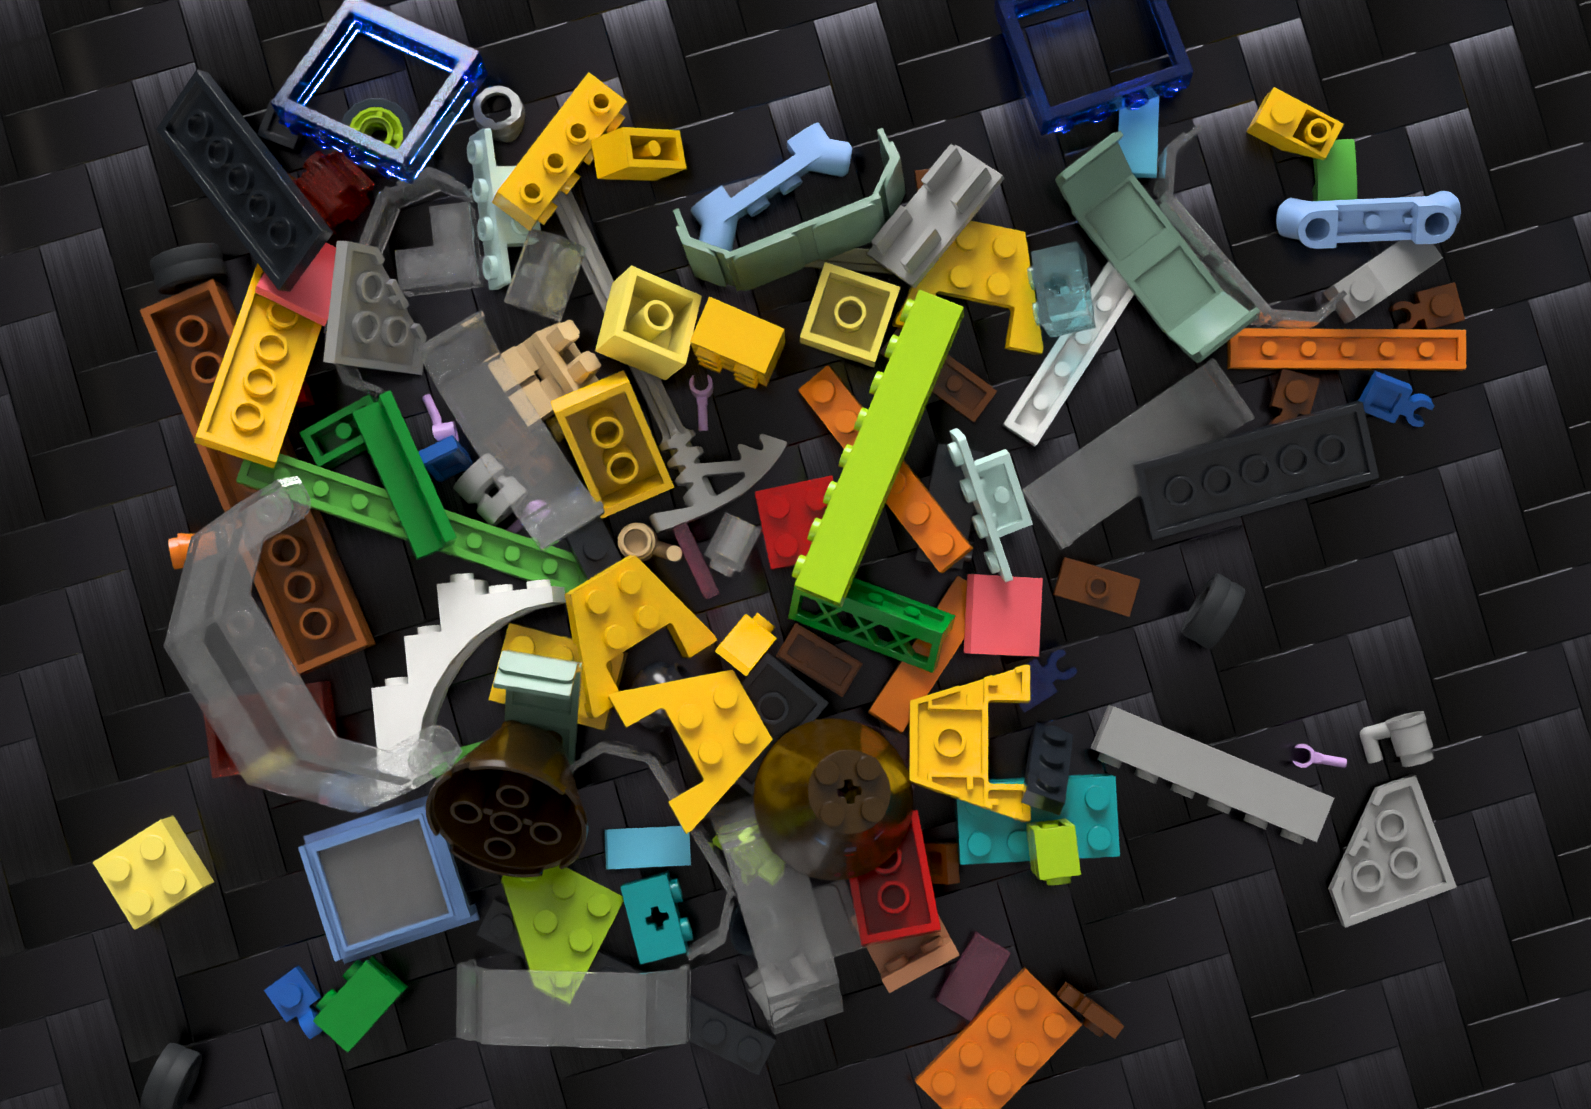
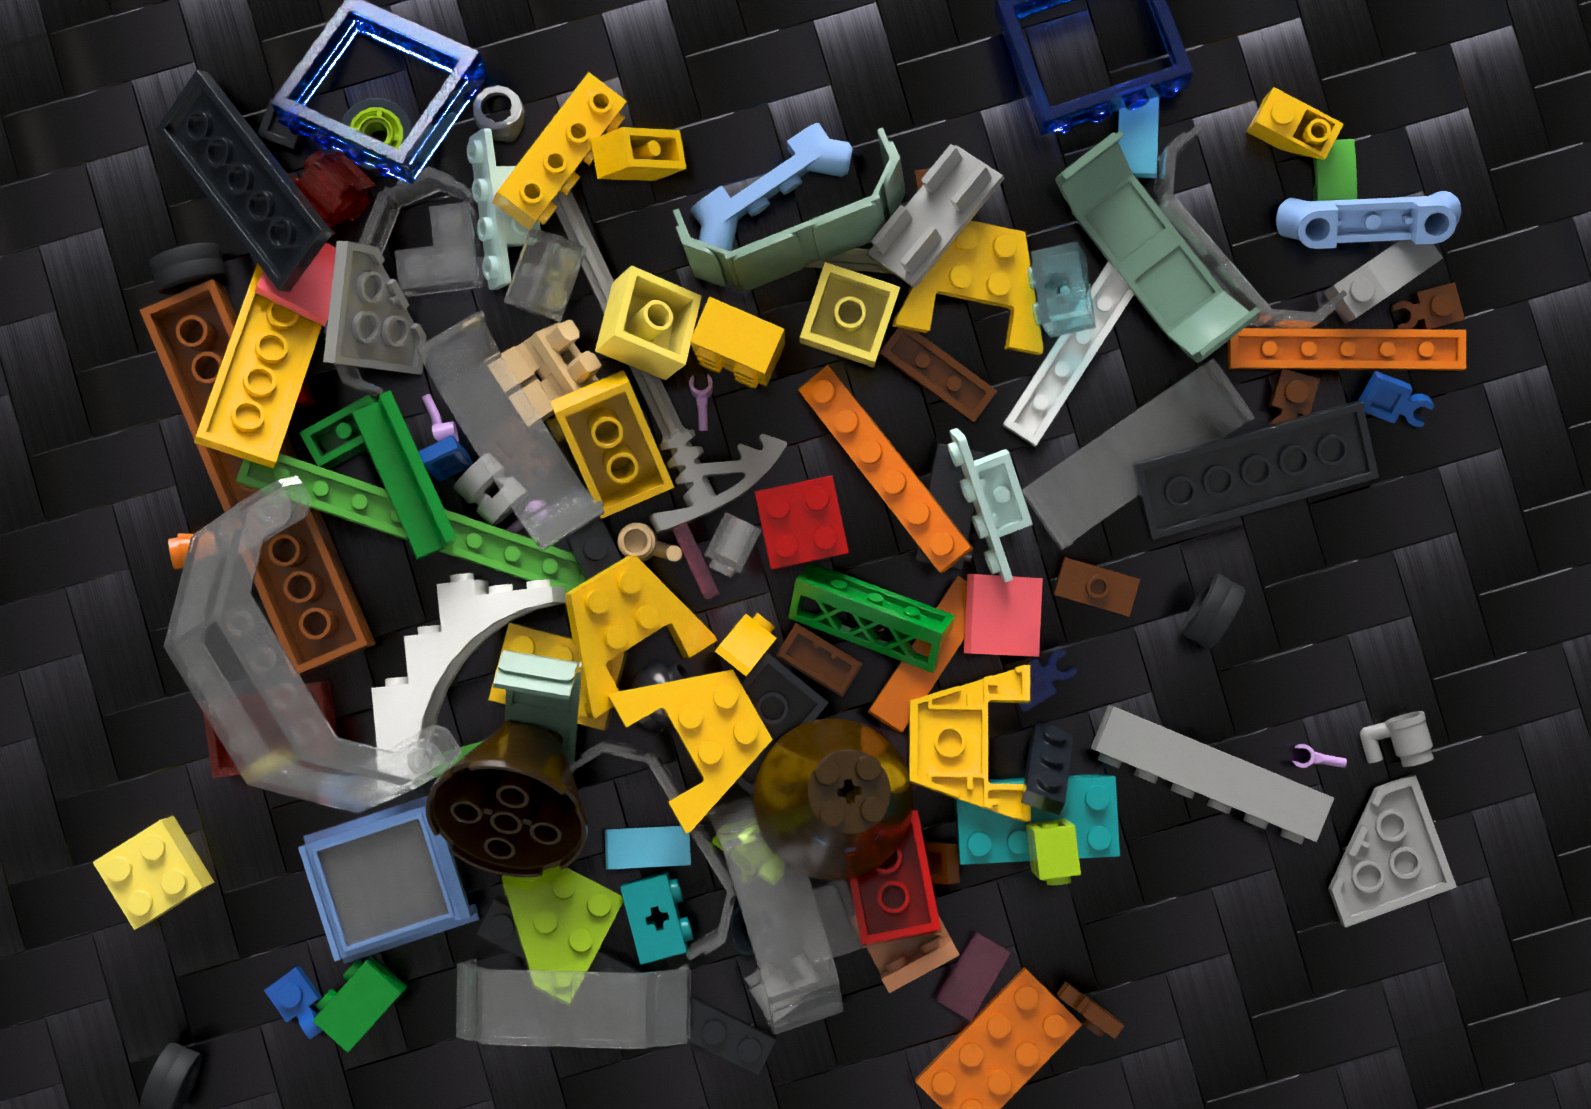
lime brick [792,289,964,607] -> none

